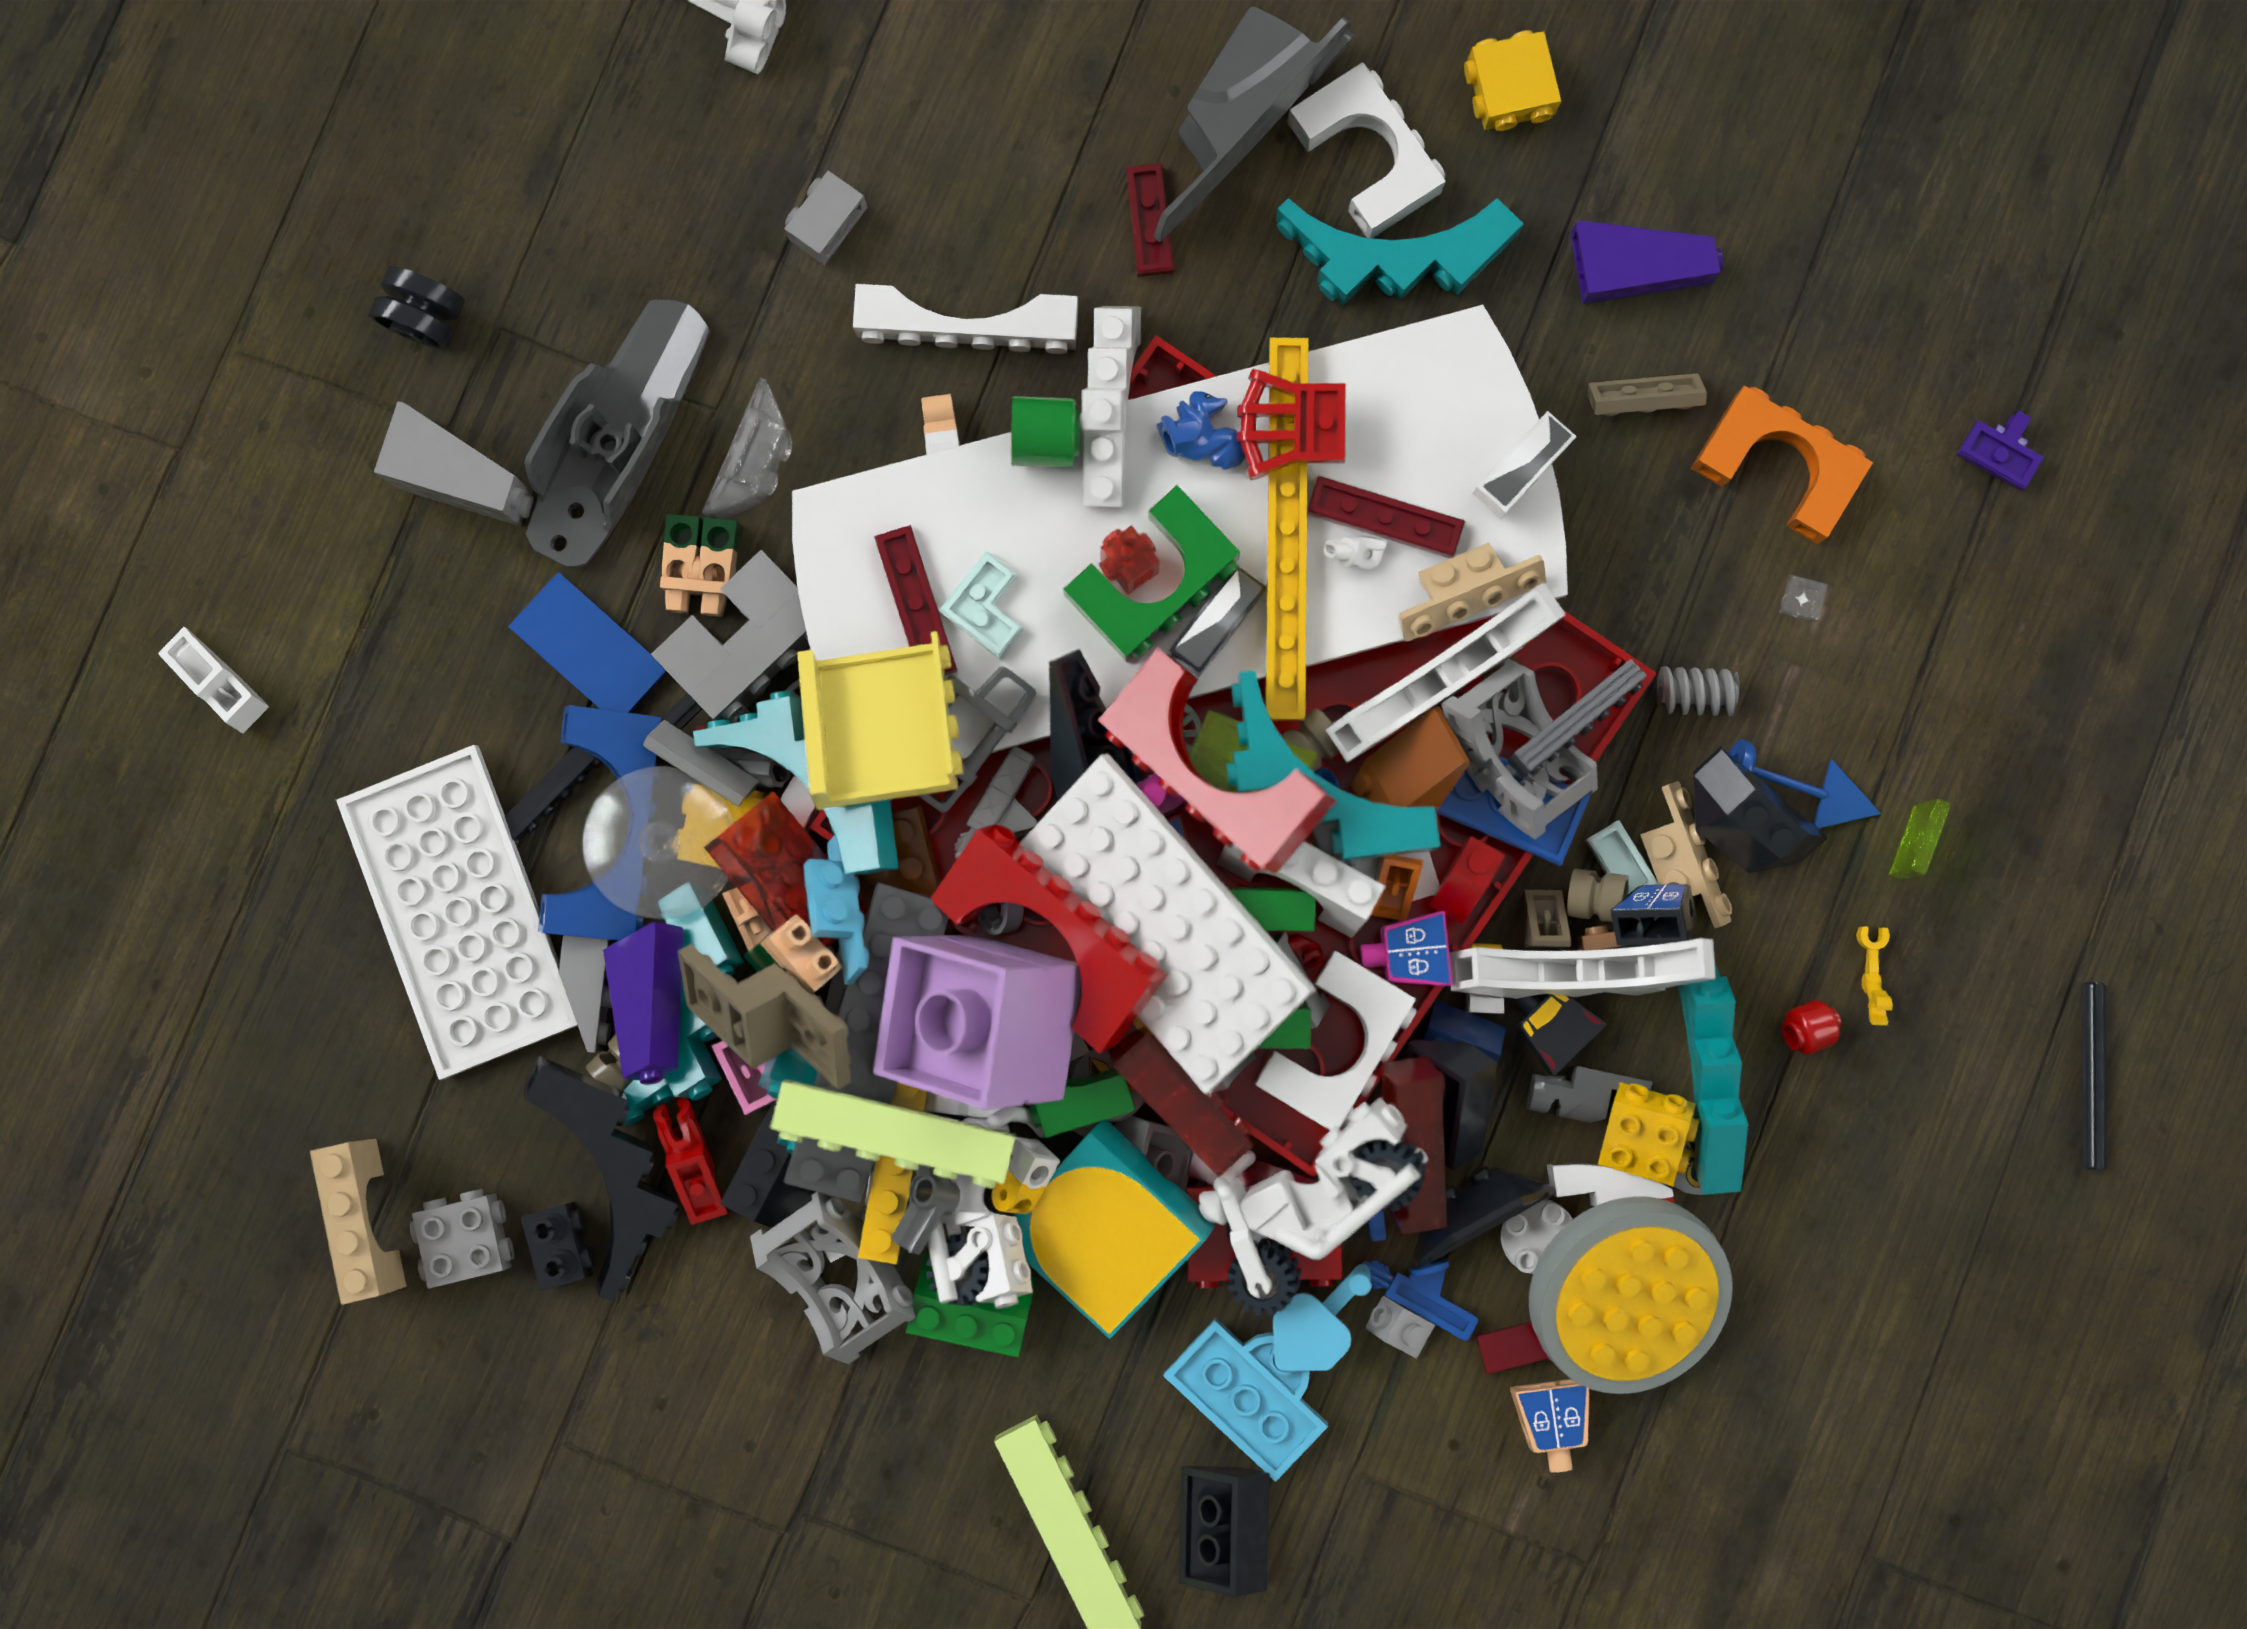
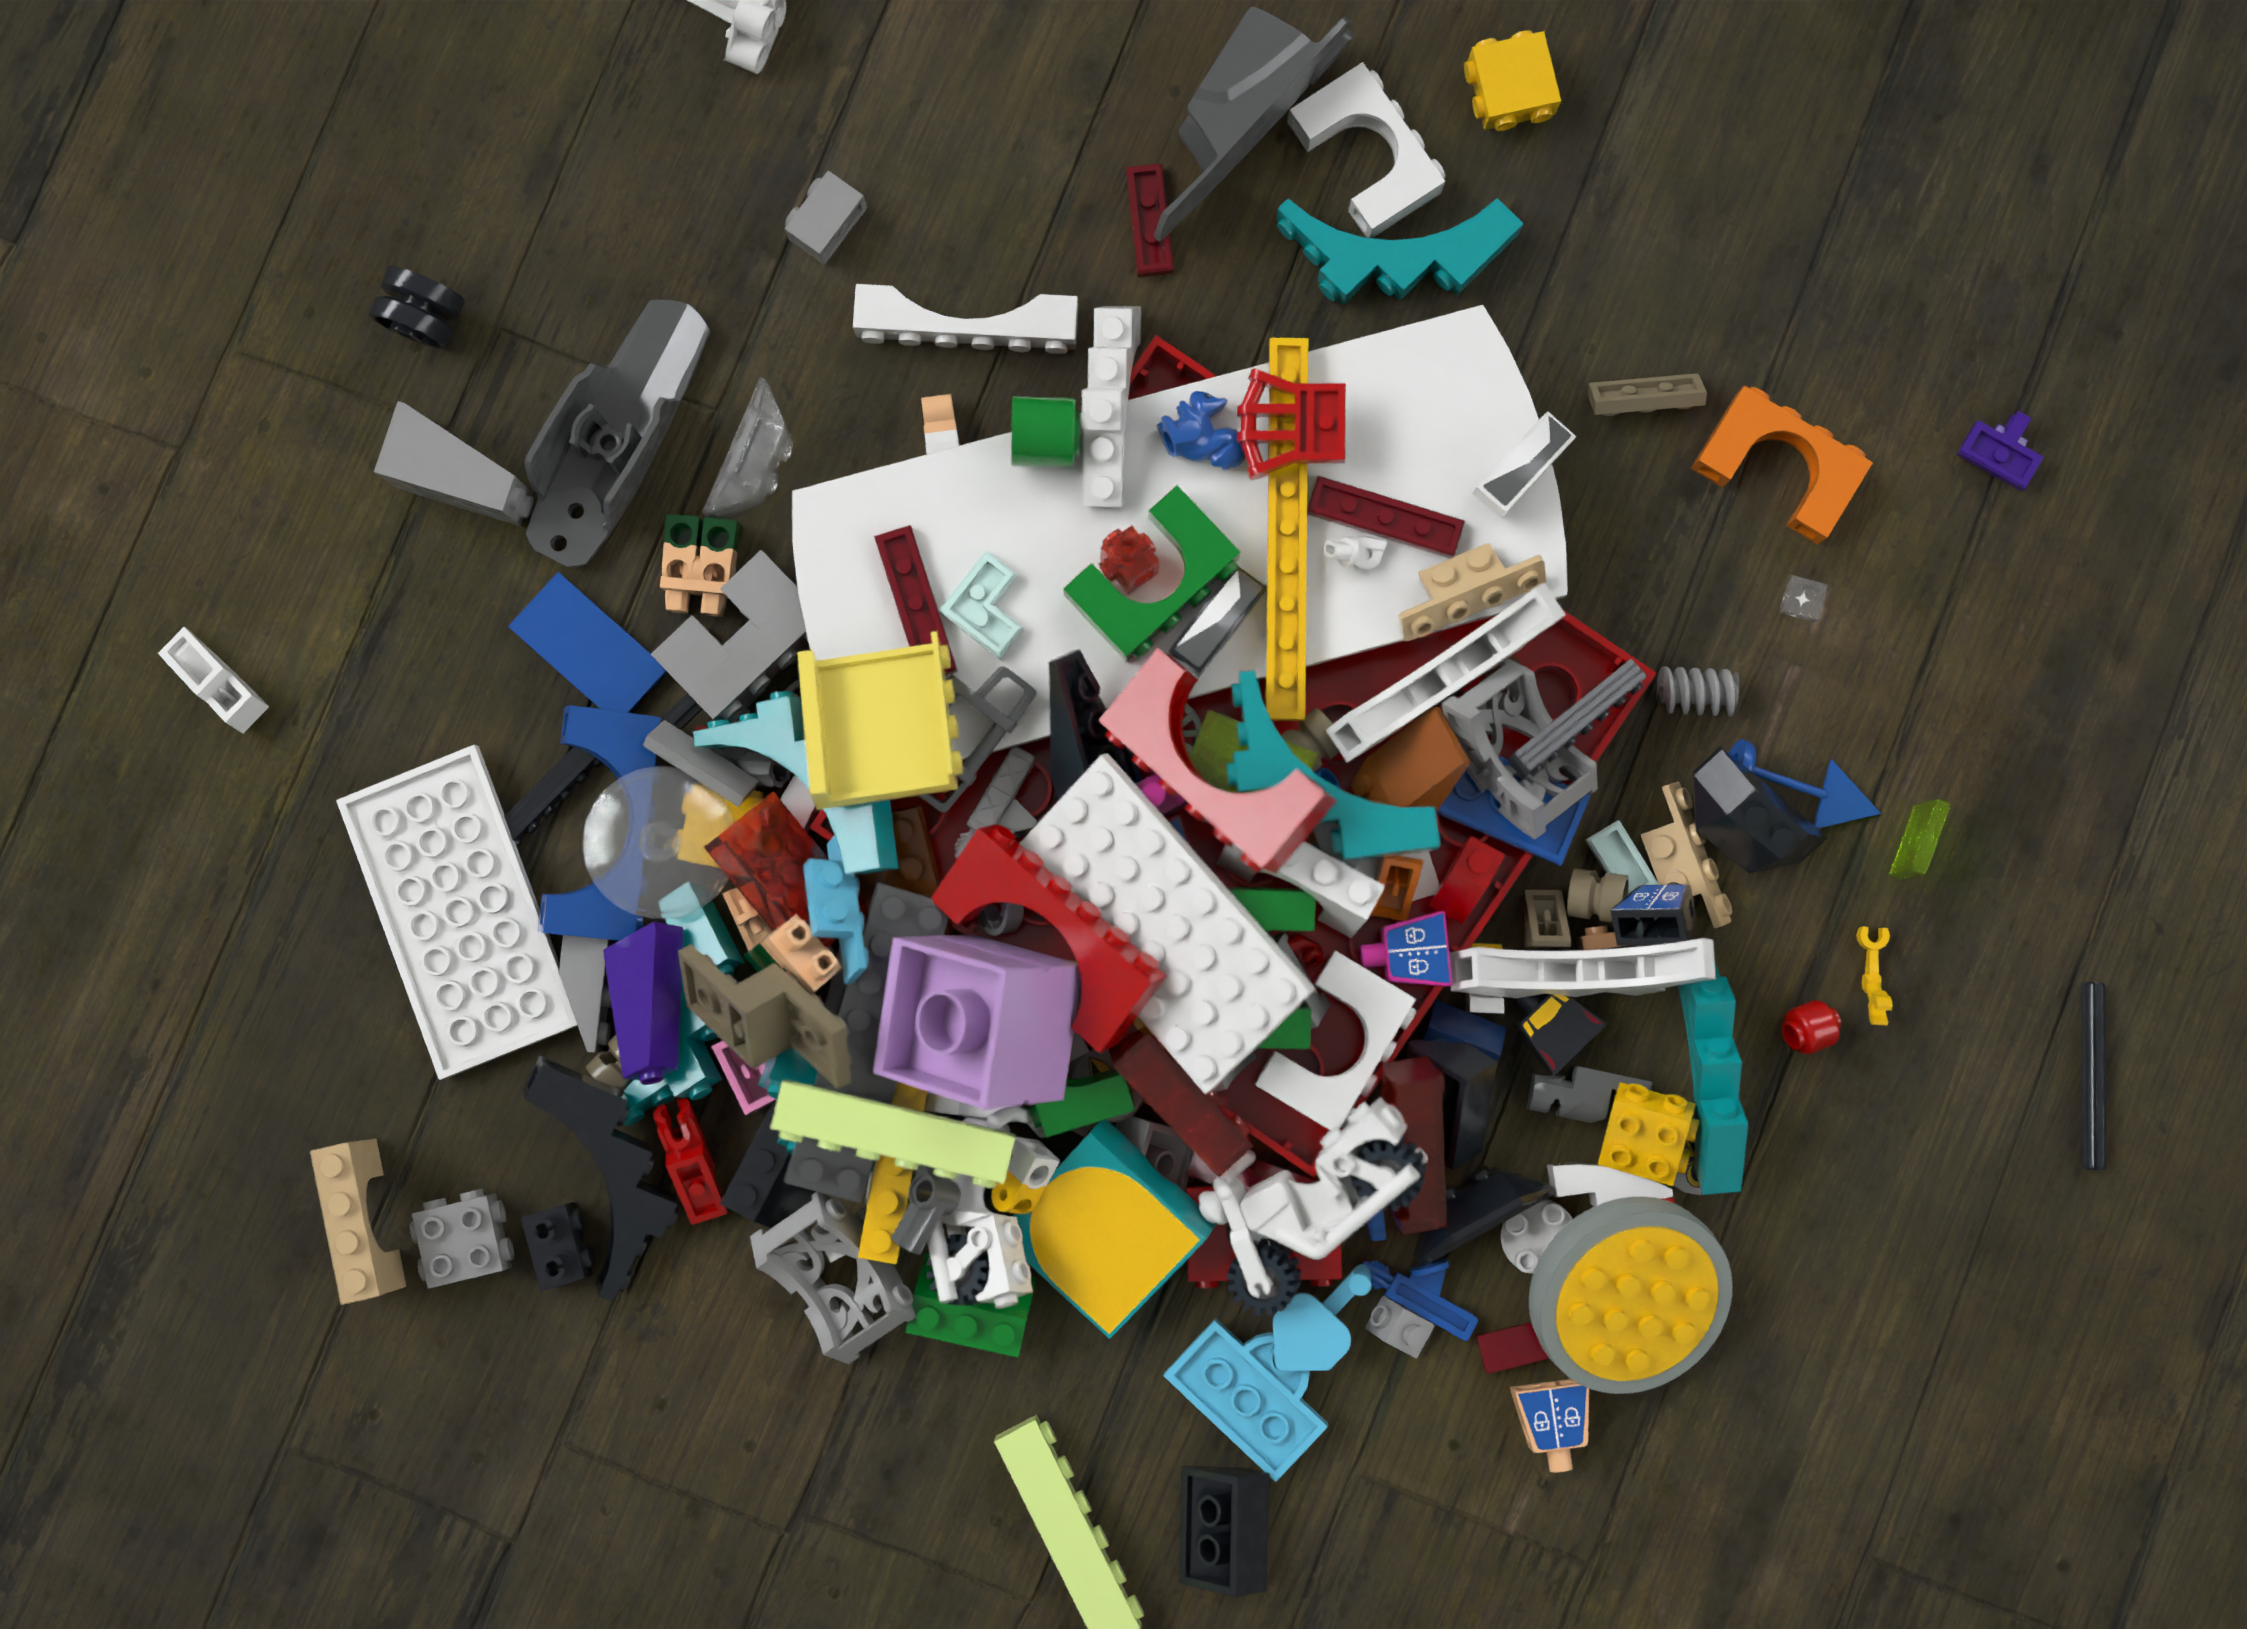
dark purple slope [1570,221,1723,304] -> none

